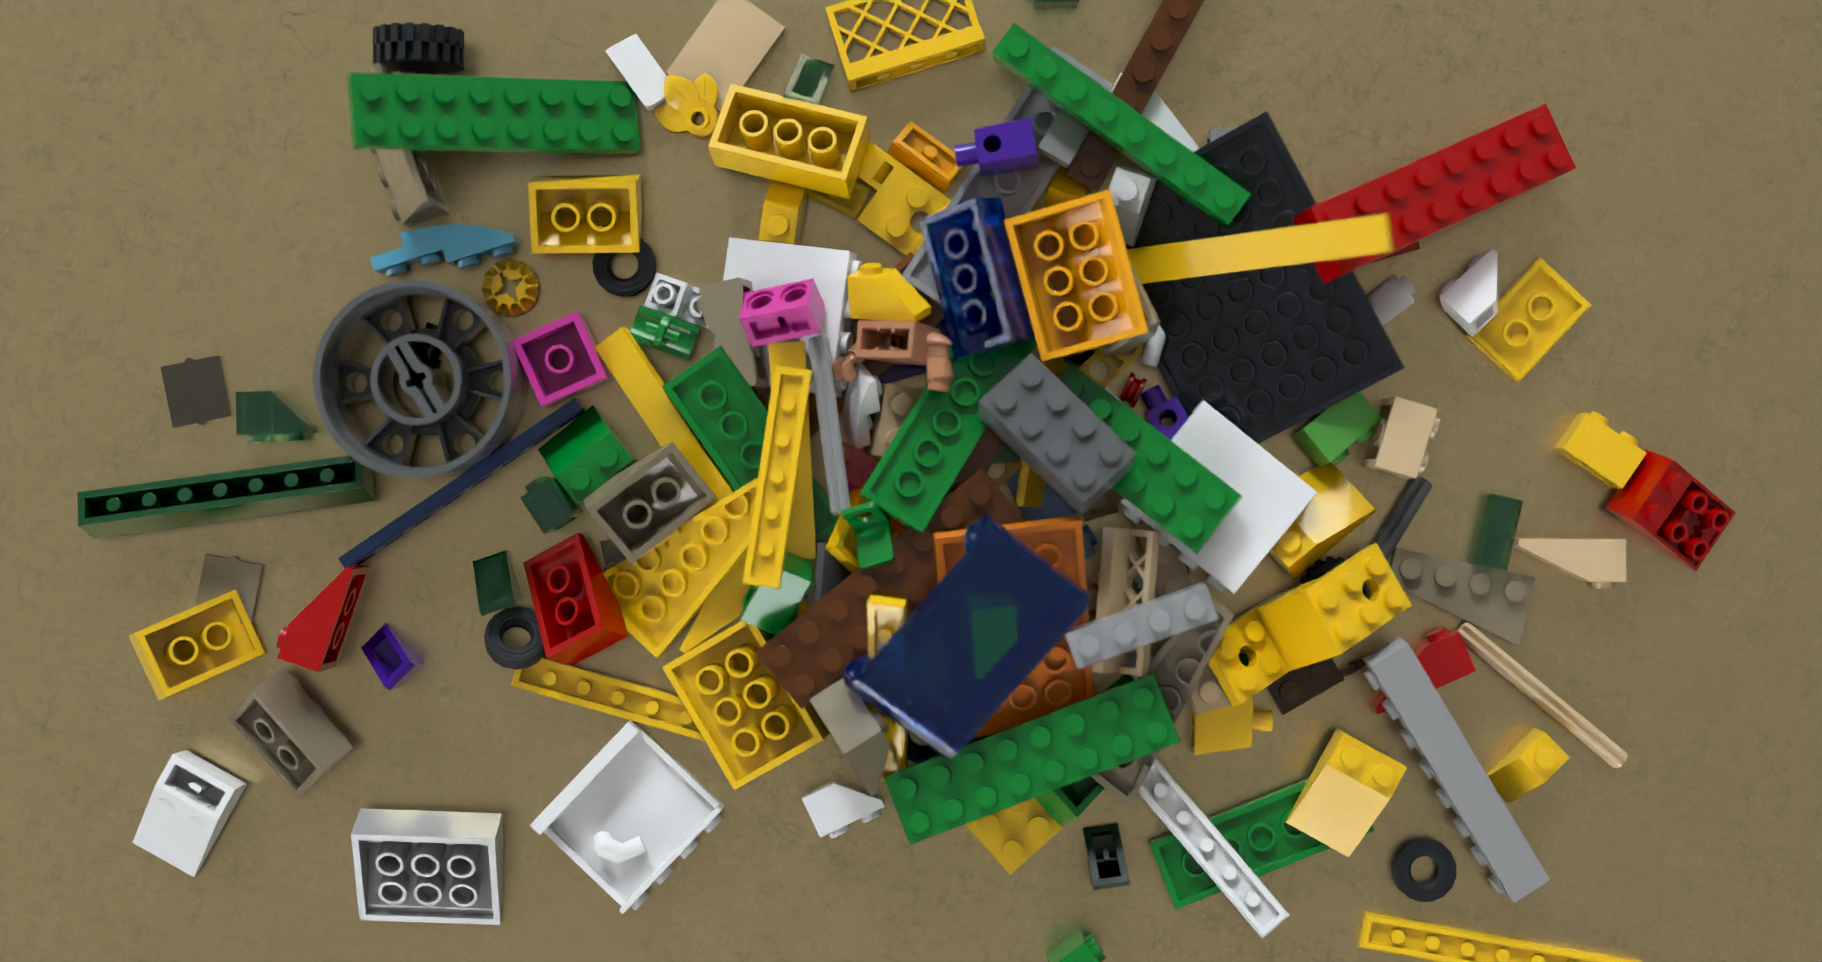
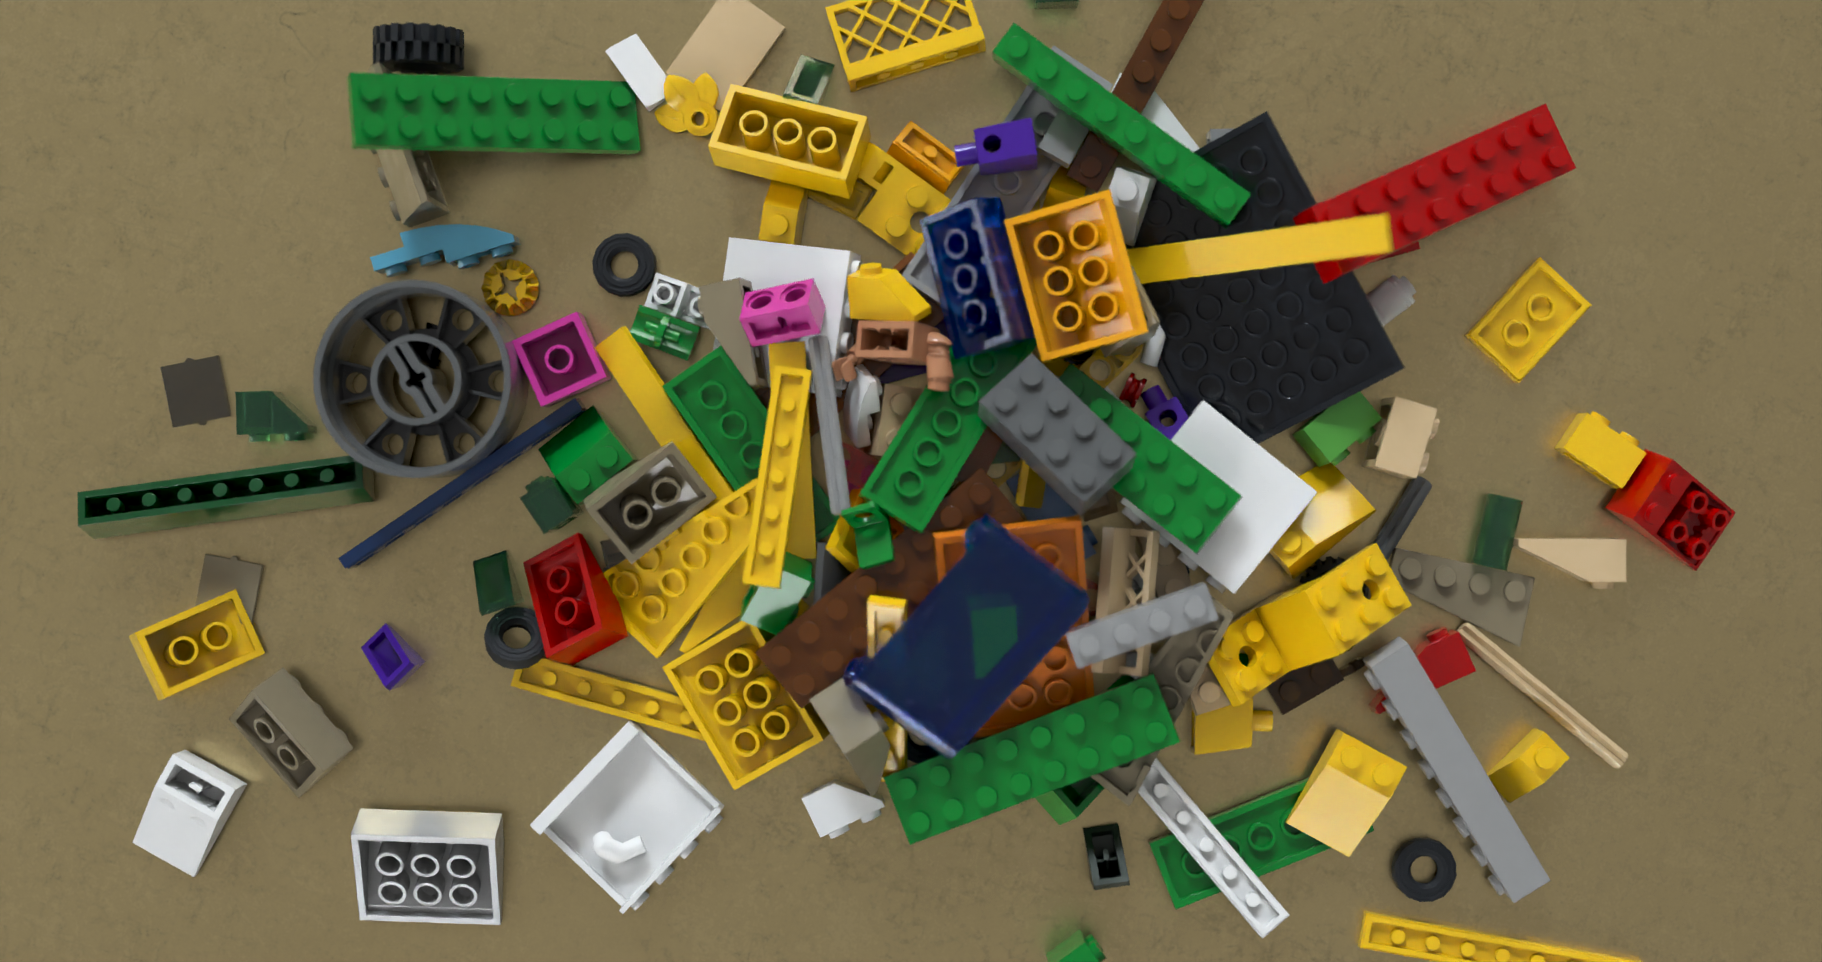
red slope [276,565,370,672] -> none
yellow slope [528,175,642,254] -> none
yellow plate [965,798,1063,875] -> none
white slope [1439,248,1500,336] -> none

